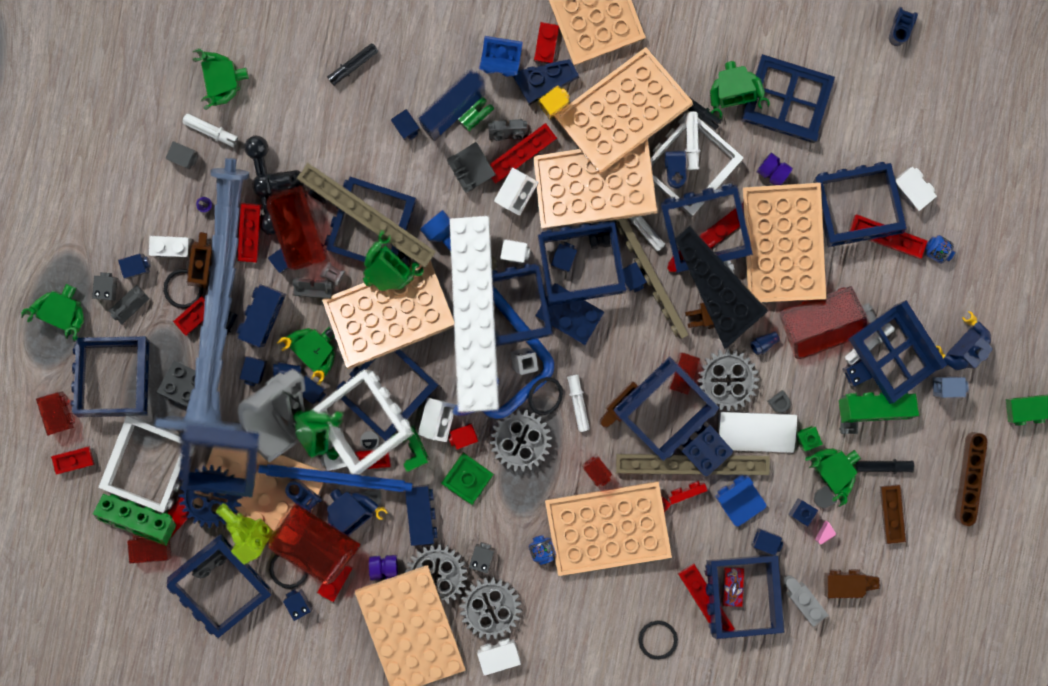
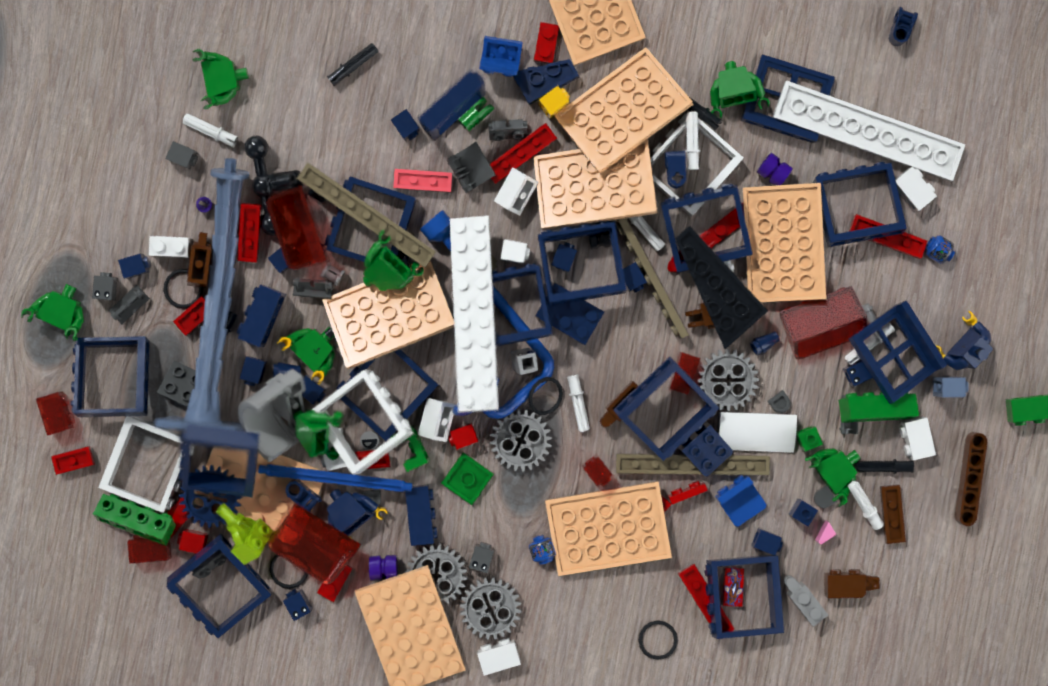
none -> red brick [177,529,209,554]
none -> coral plate [393,169,452,192]
none -> white plate [773,81,965,181]
none -> white axle [848,481,884,530]
none -> white brick [899,417,936,460]

